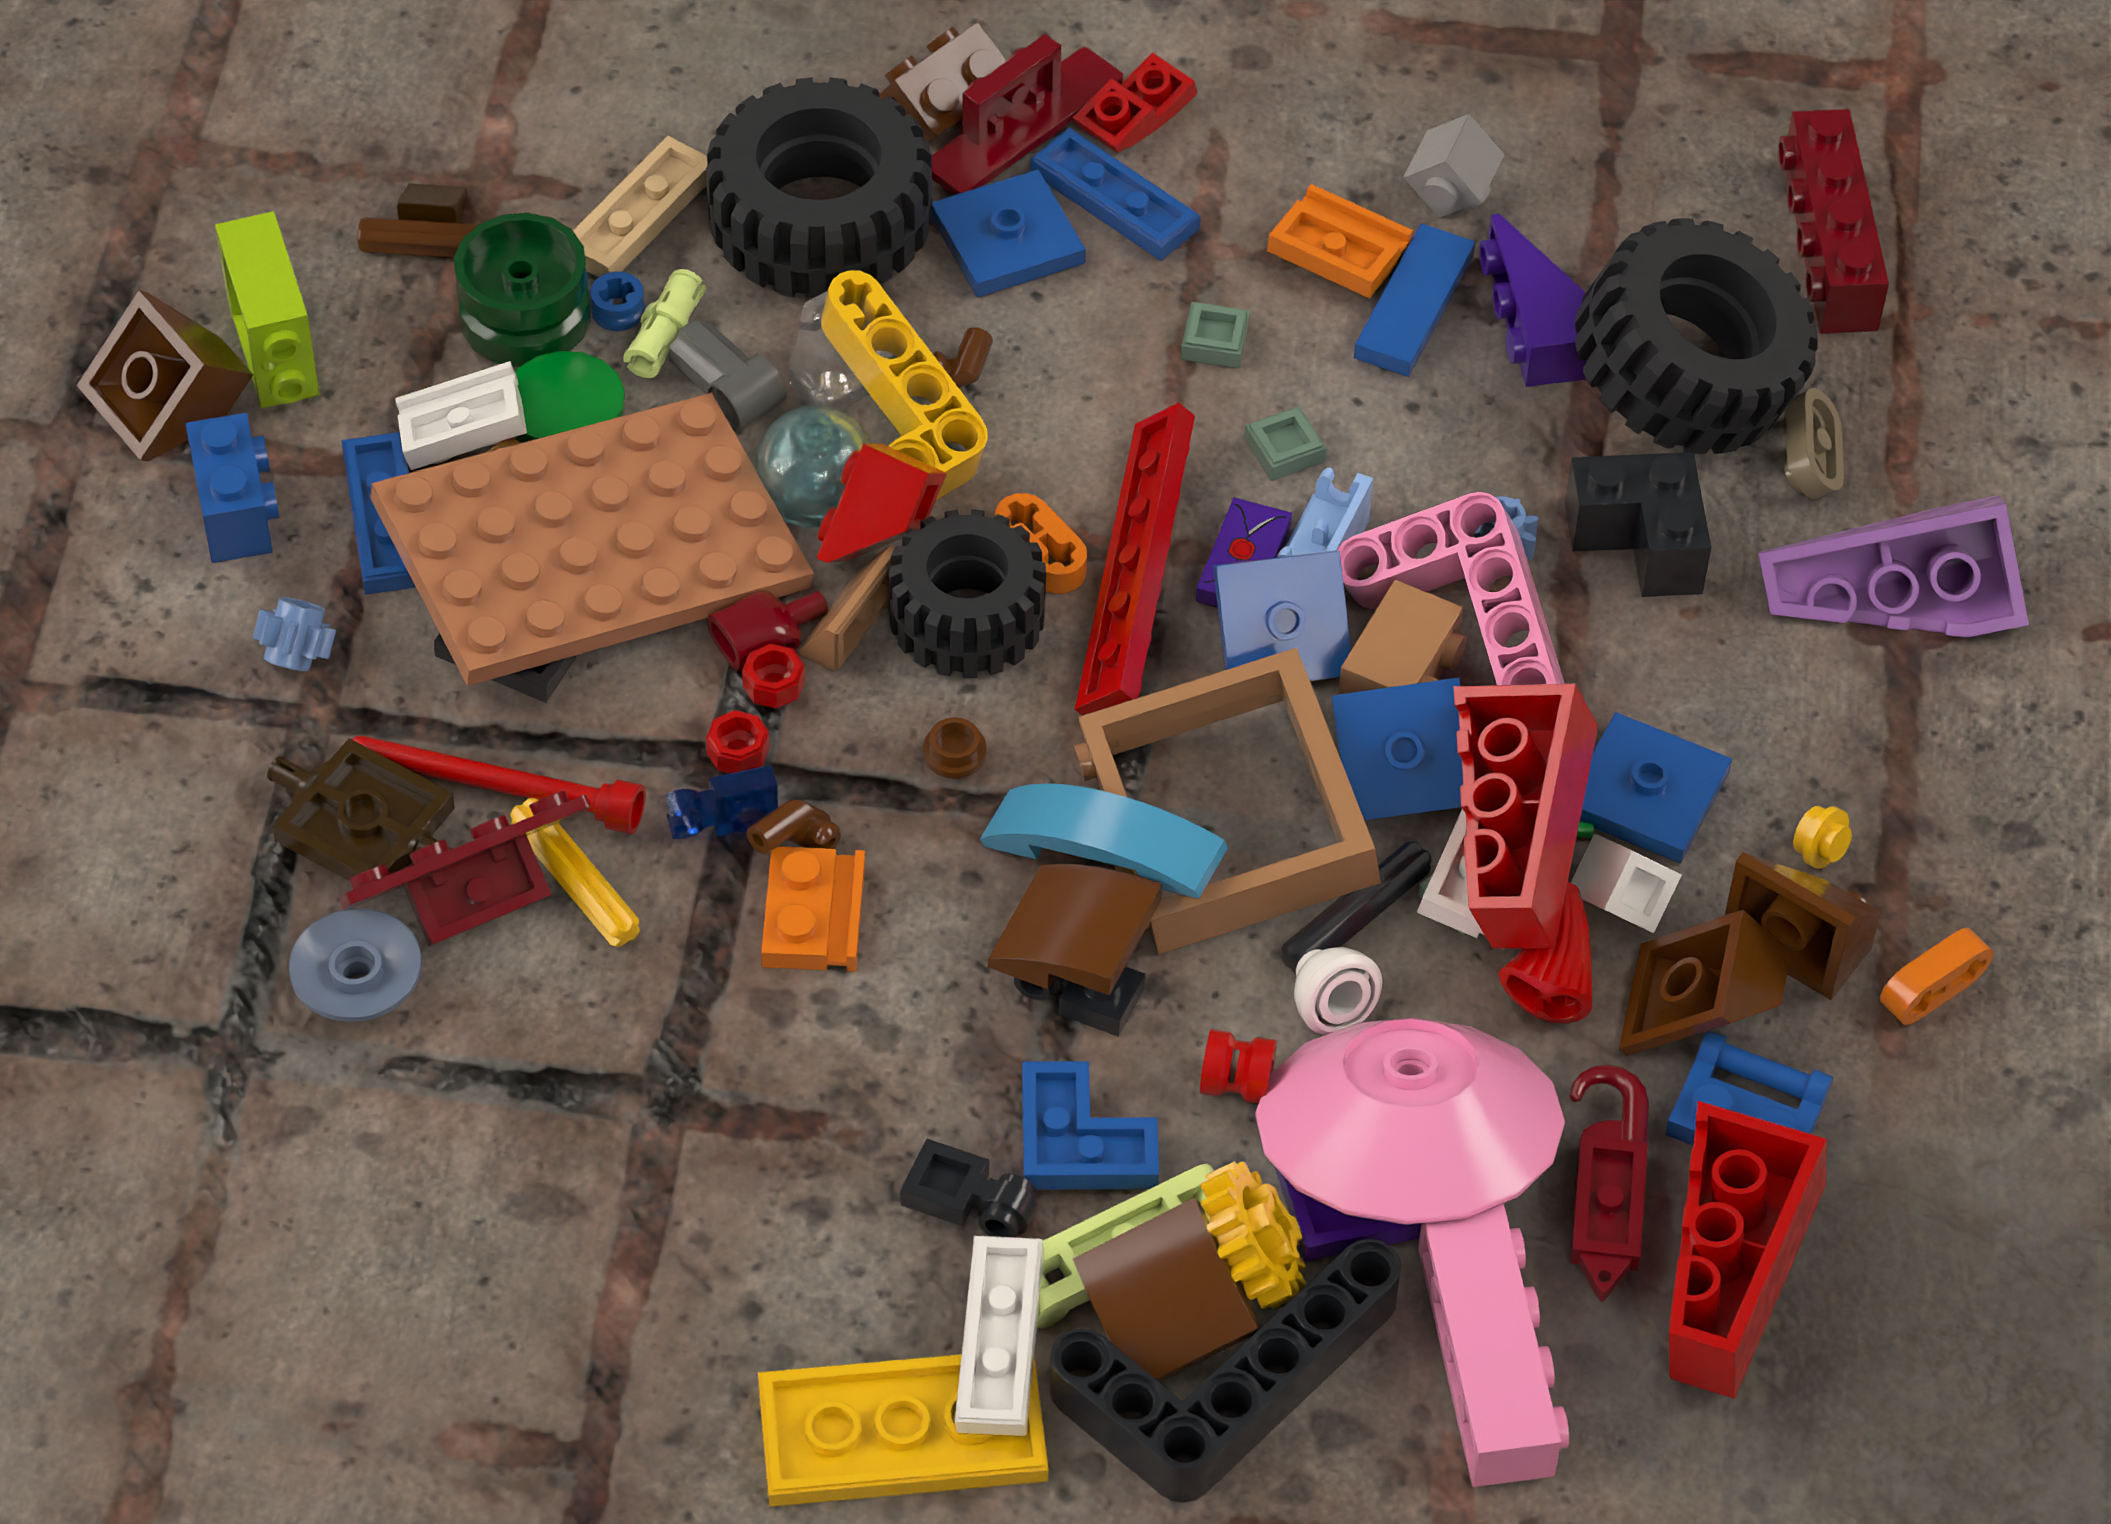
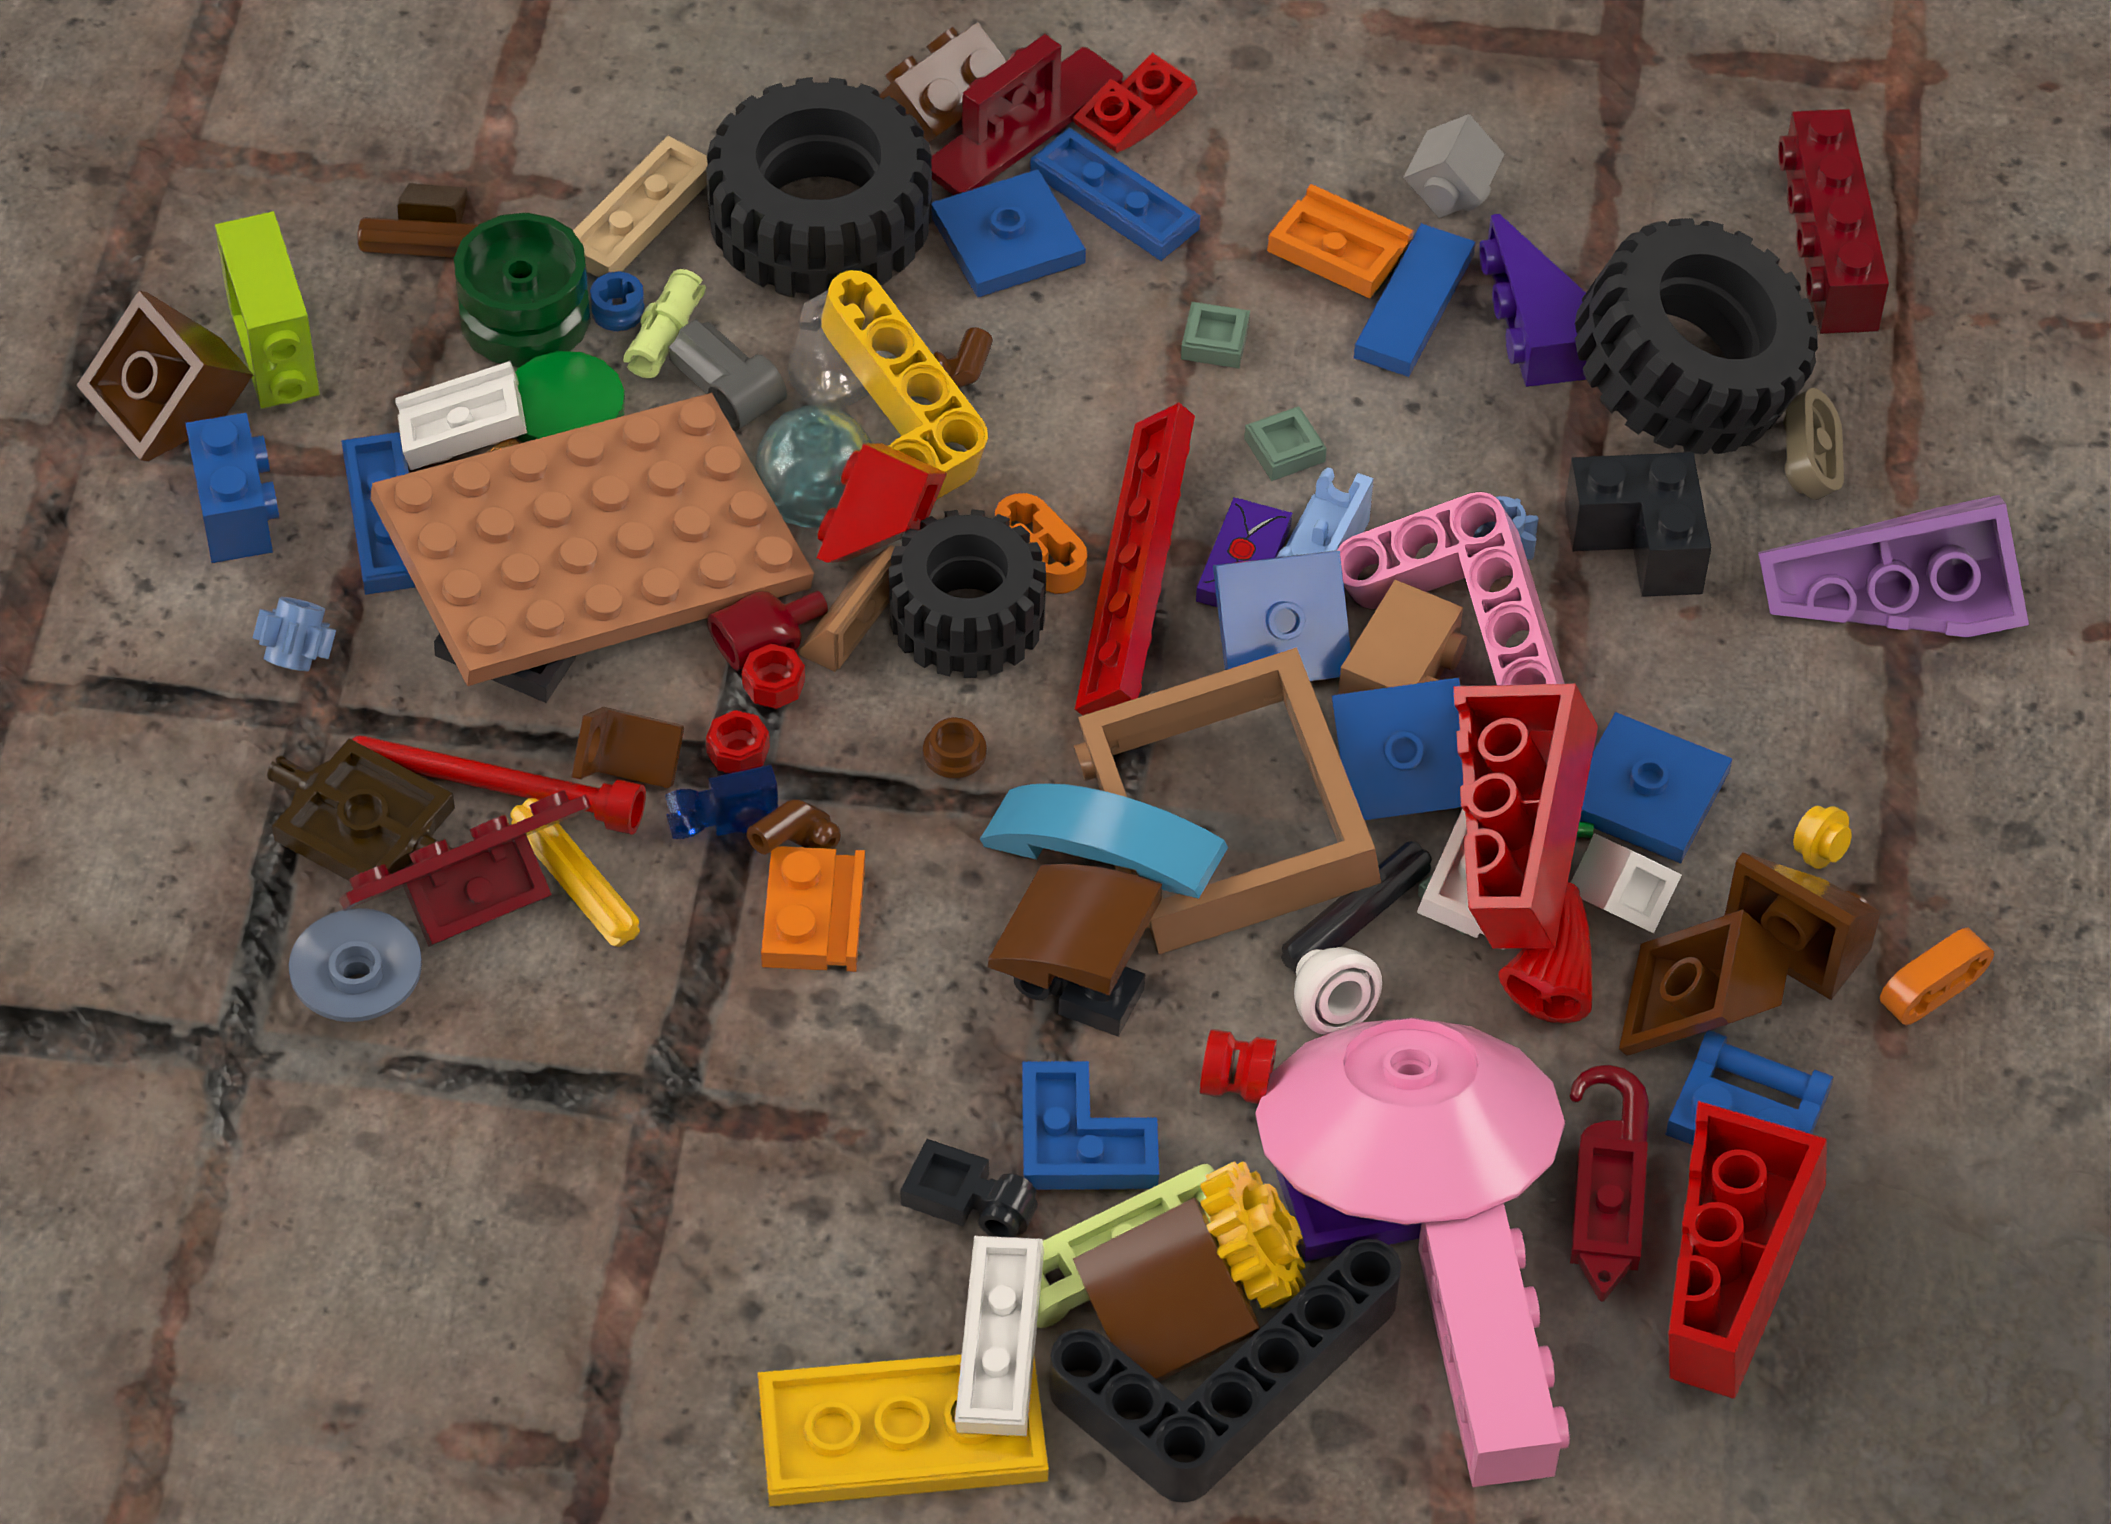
none -> reddish brown bracket [571,707,684,788]

